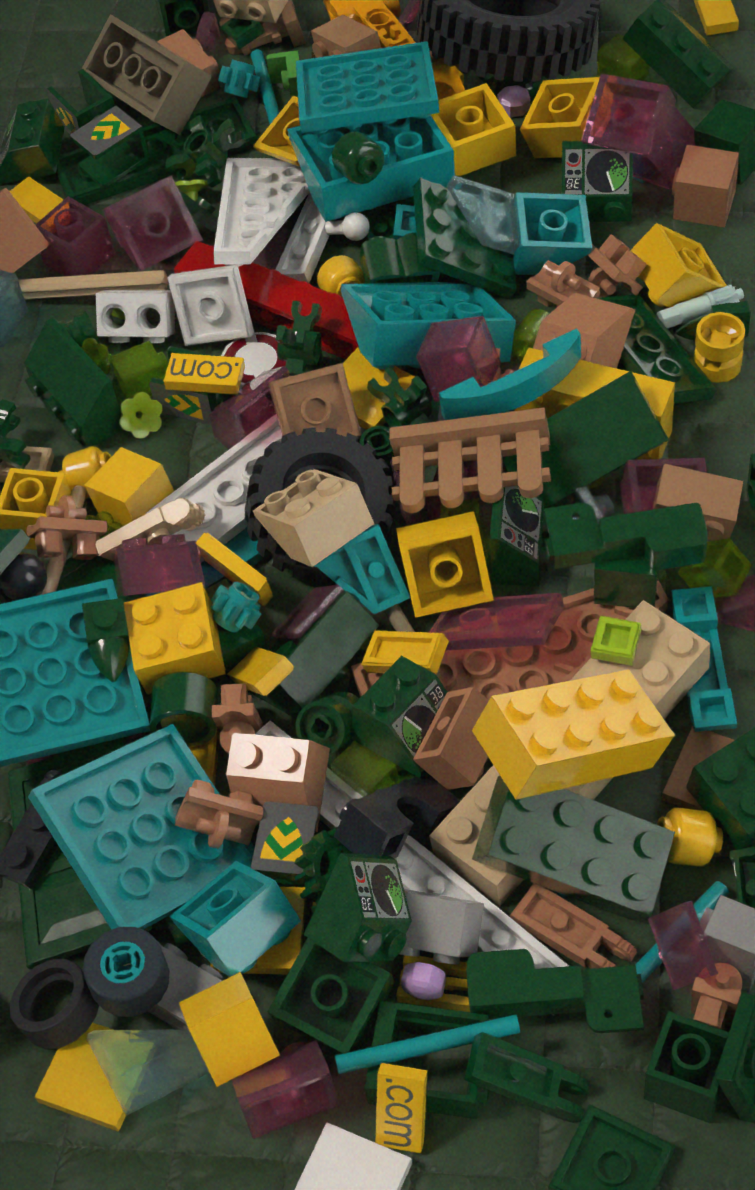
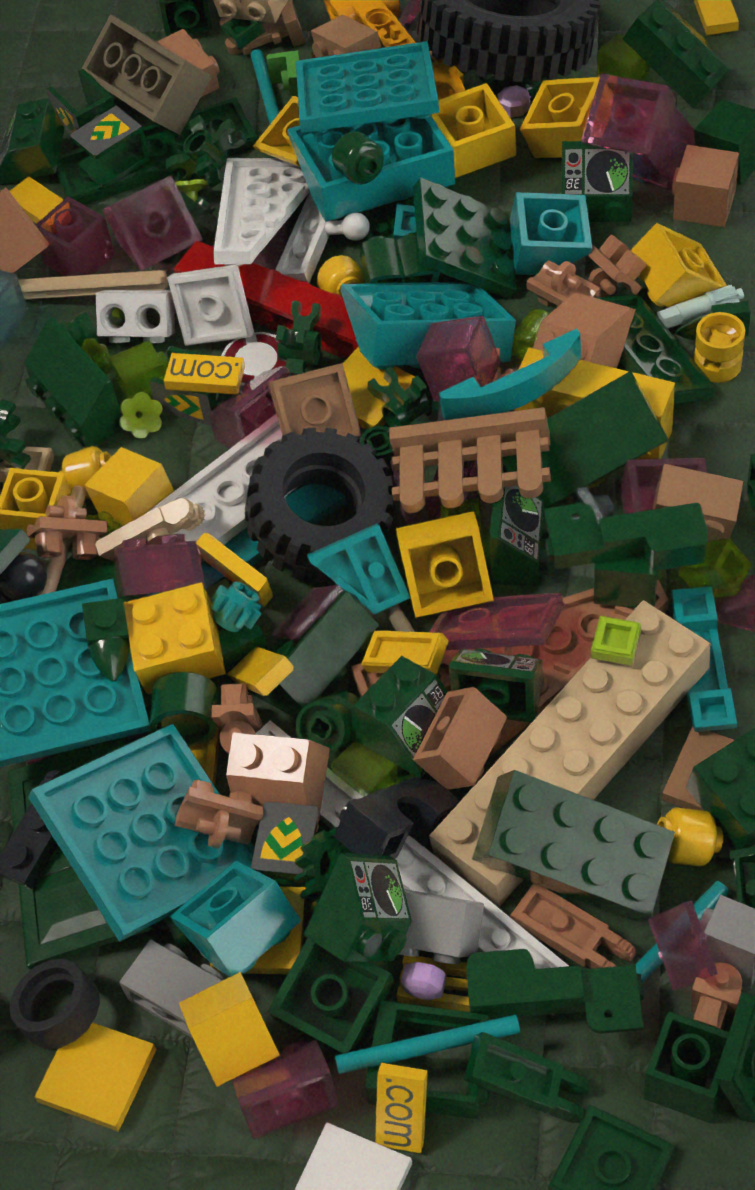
black wheel [83,927,170,1017] -> none
clear light blue wing [86,1030,209,1116] -> none
clear pink tile [197,12,221,52] -> none
teal gear [218,59,261,98] -> none
tan slope [253,469,374,567] -> none
clear light blue wing [447,175,520,254] -> none
yellow brick [472,669,675,800] -> none
none -> dark green slope [449,648,543,723]

